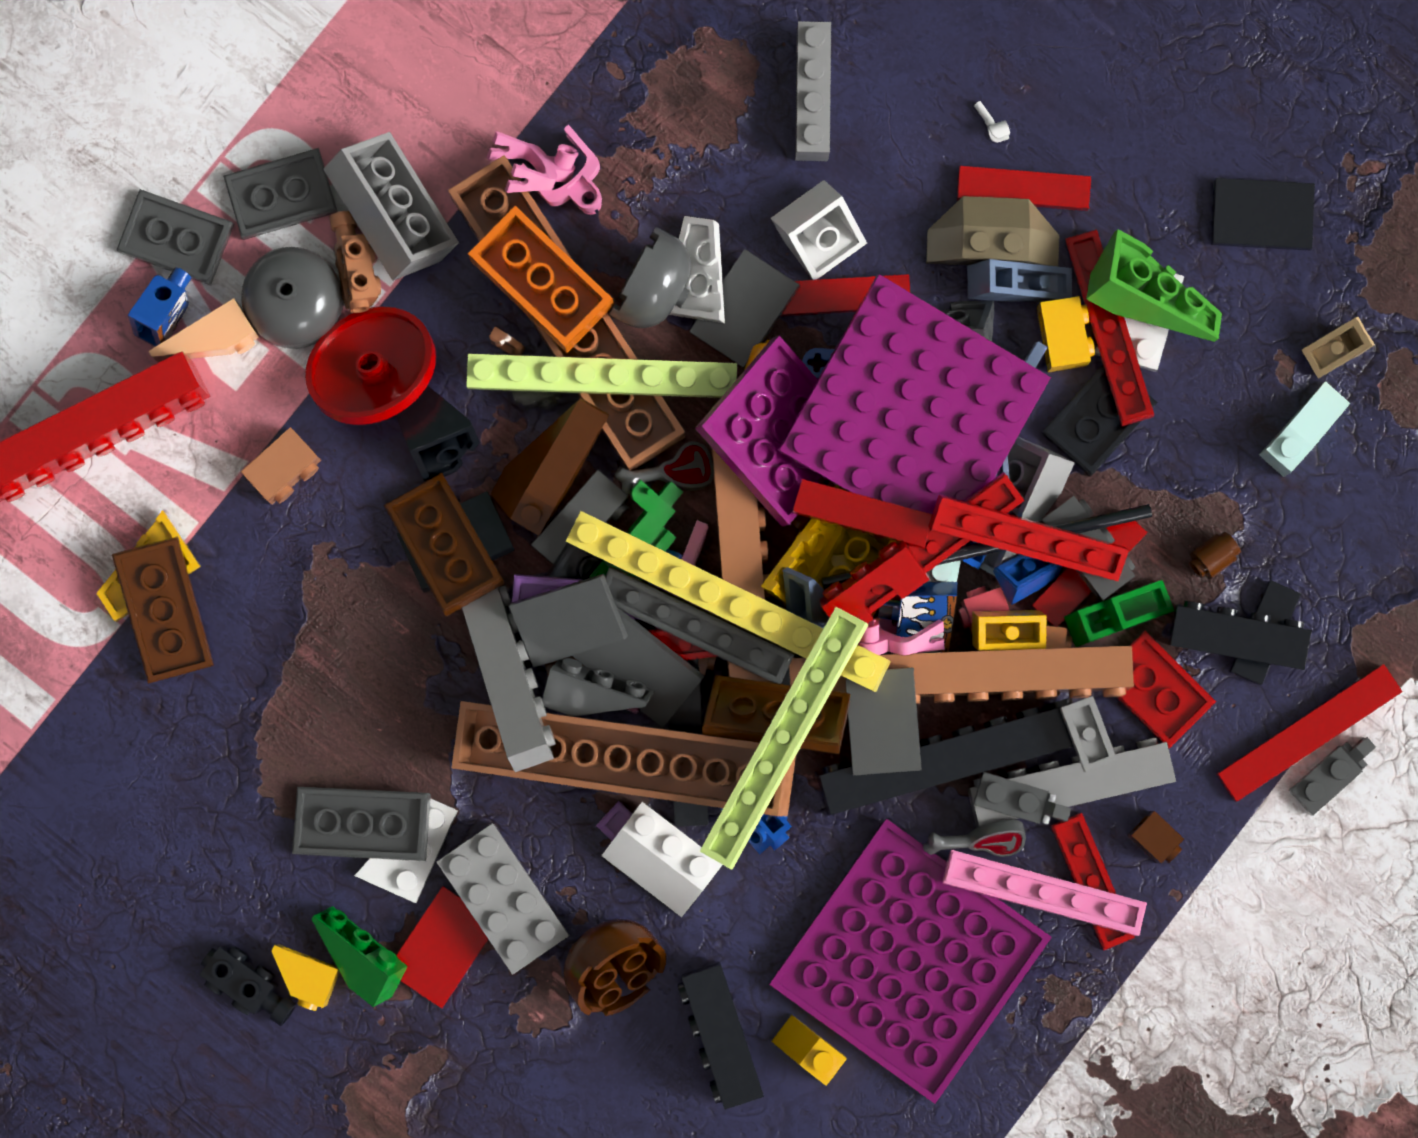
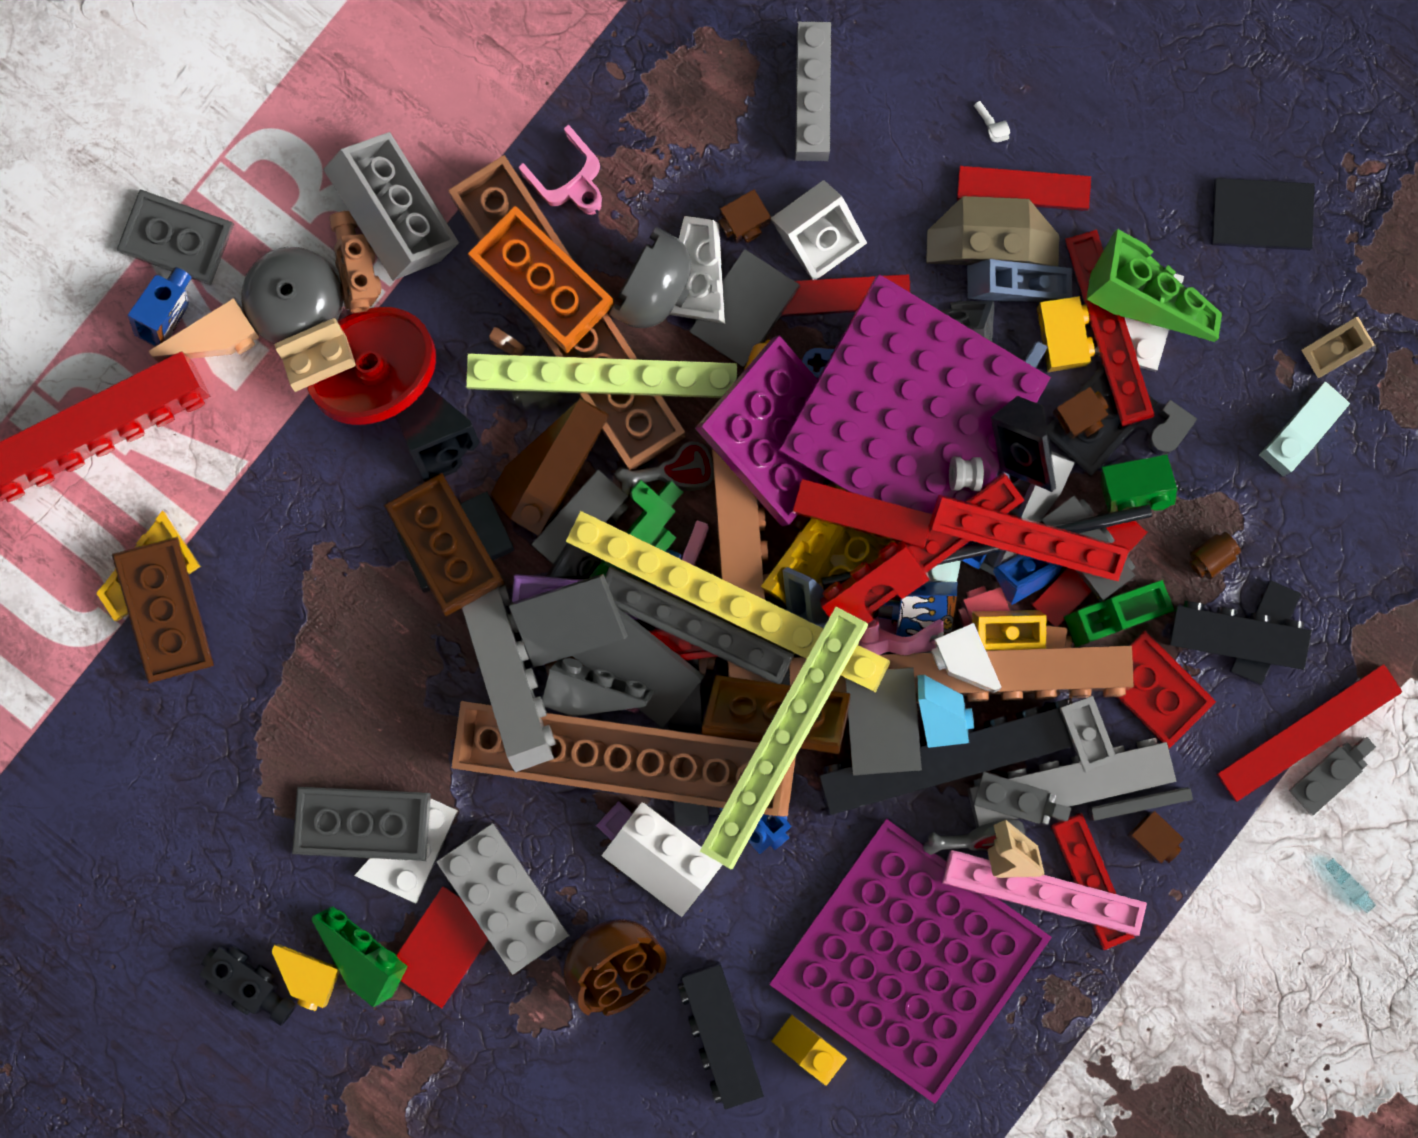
dark grey tile [223,148,338,240] -> none
nougat brick [241,427,321,505] -> none
bright pink piece [487,131,579,193] -> none
none -> tan bracket [275,318,356,392]
none -> reddish brown brick [717,189,771,243]
none -> medium azure slope [917,675,974,748]
none -> white slope [931,623,1001,693]
none -> light grey wheel [949,457,984,491]
none -> tan slope [988,820,1044,878]
none -> black slope [991,396,1056,492]
none -> reddish brown brick [1053,386,1108,440]
none -> dark grey tile [1087,787,1193,821]
none -> green brick [1100,454,1177,513]
none -> dark grey leg [1148,400,1197,455]
none -> clear light blue animal [1325,858,1376,913]

